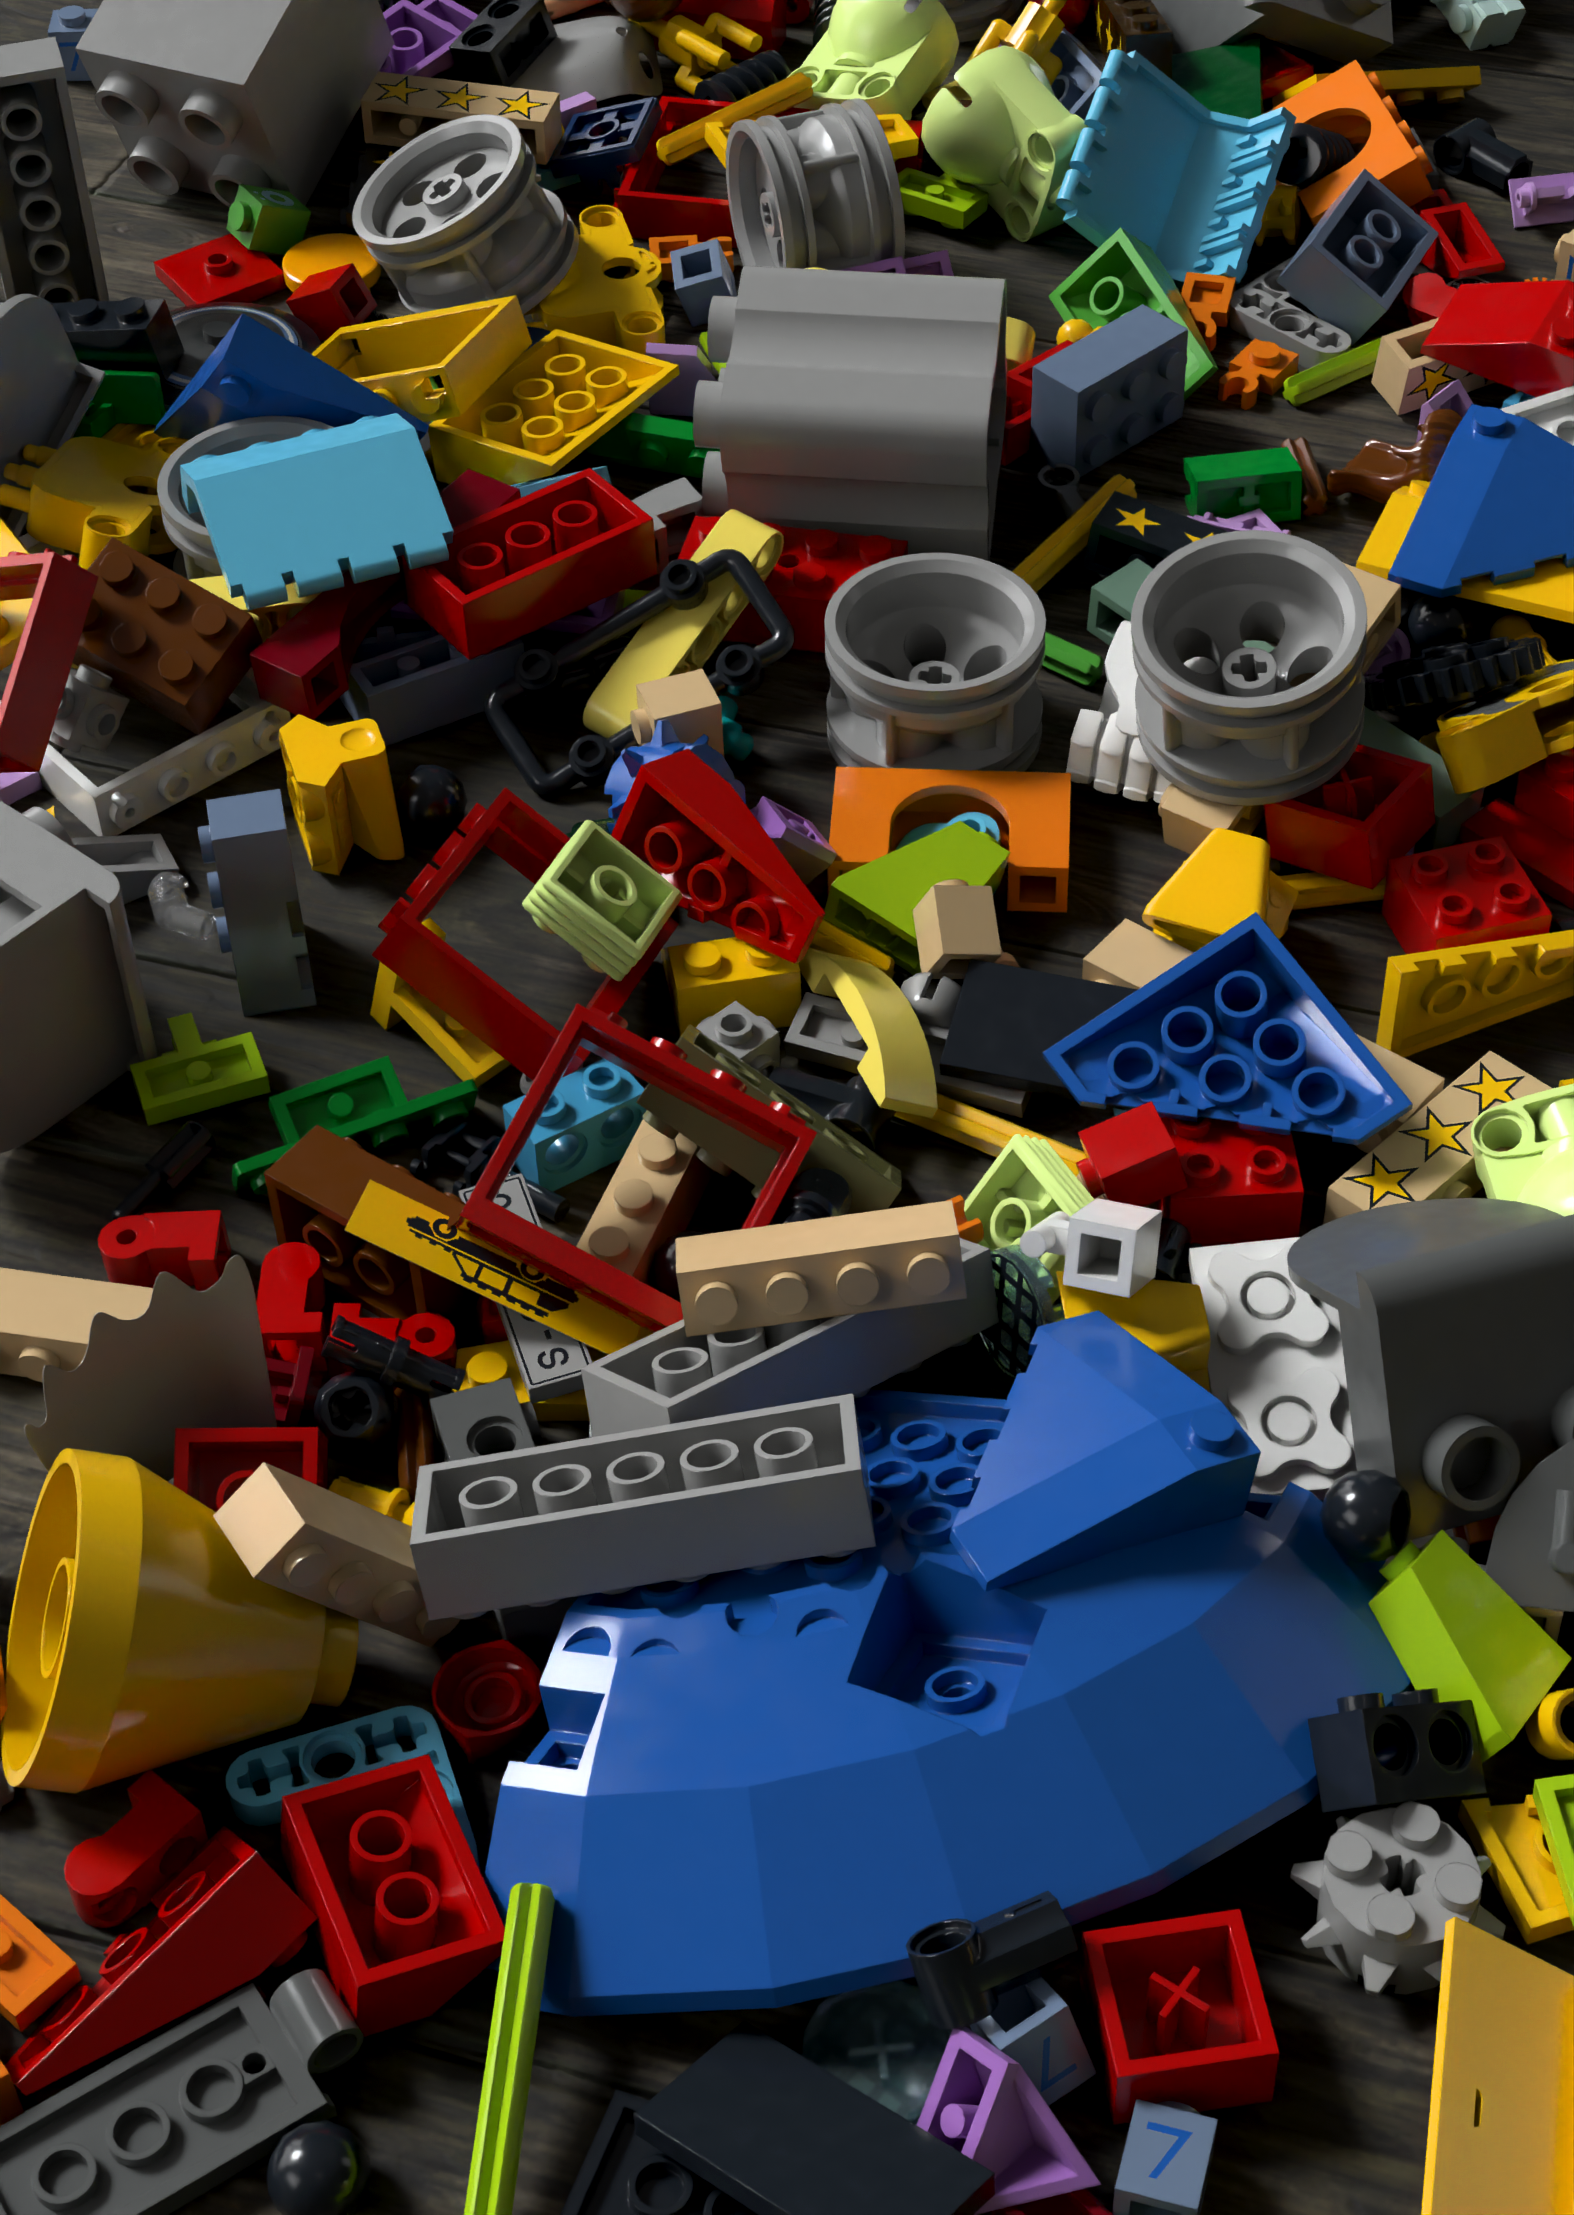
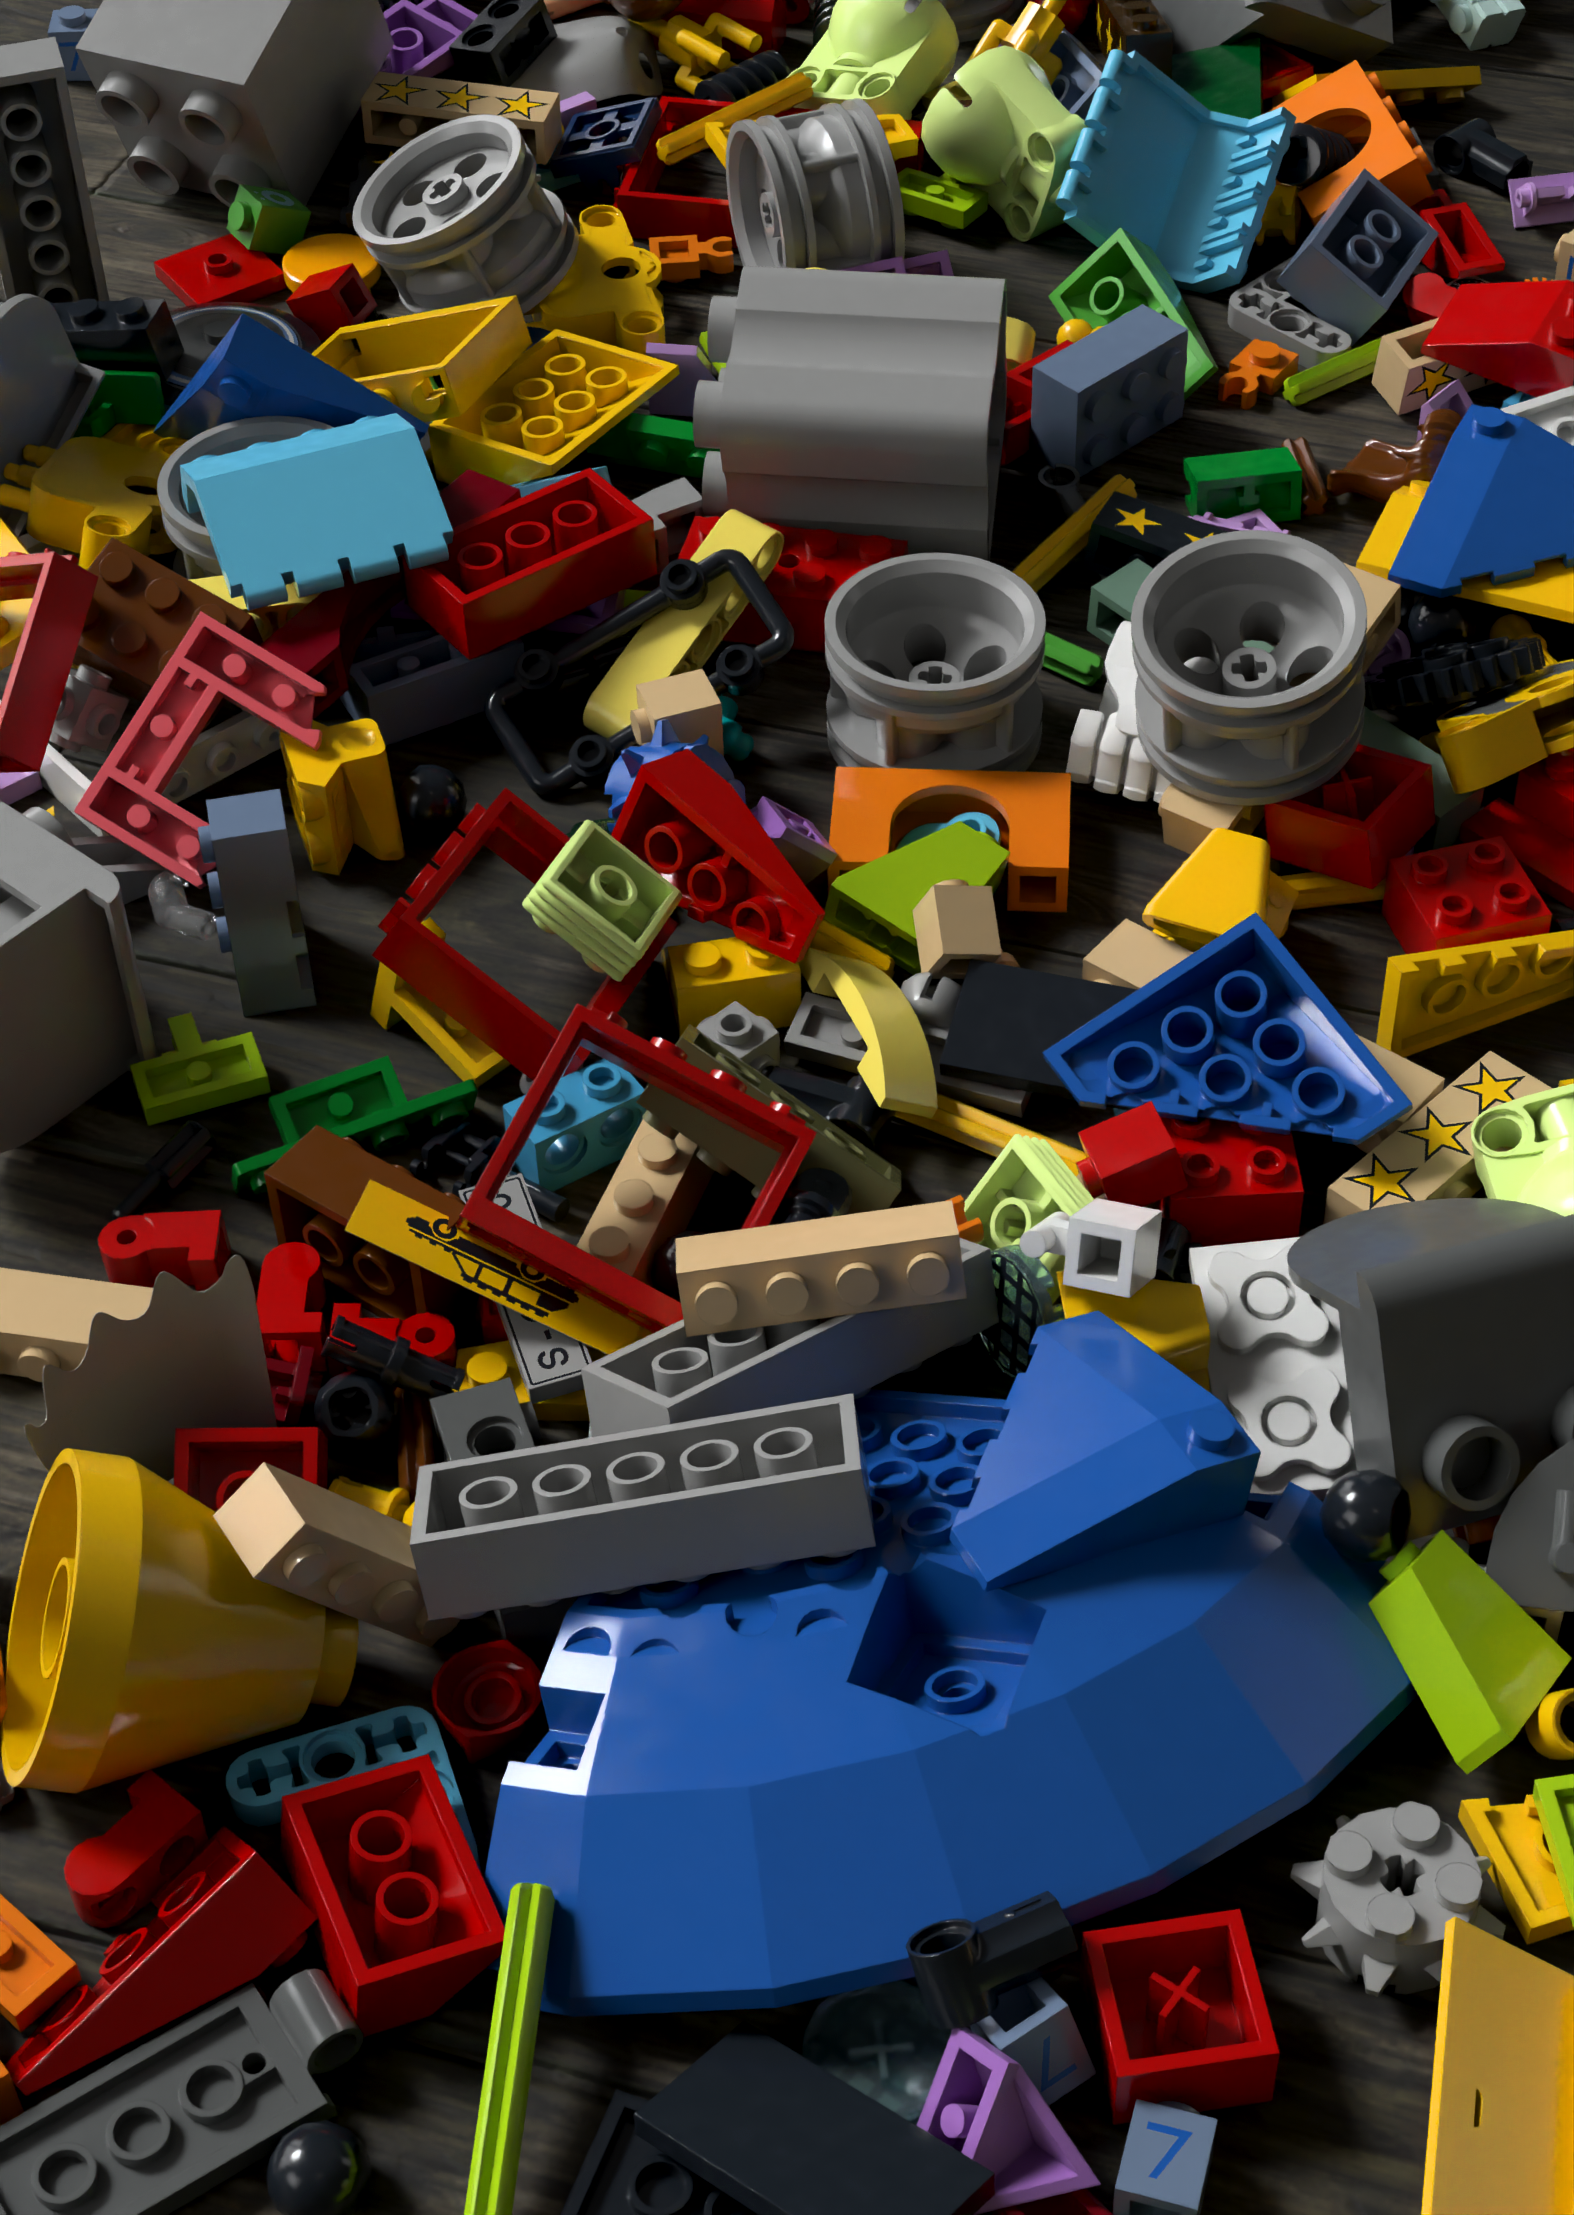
sand blue brick [670,239,737,327] -> none
orange plate [1181,272,1236,352] -> none
black brick [1308,1688,1487,1813] -> none
none -> coral wedge [74,611,327,889]

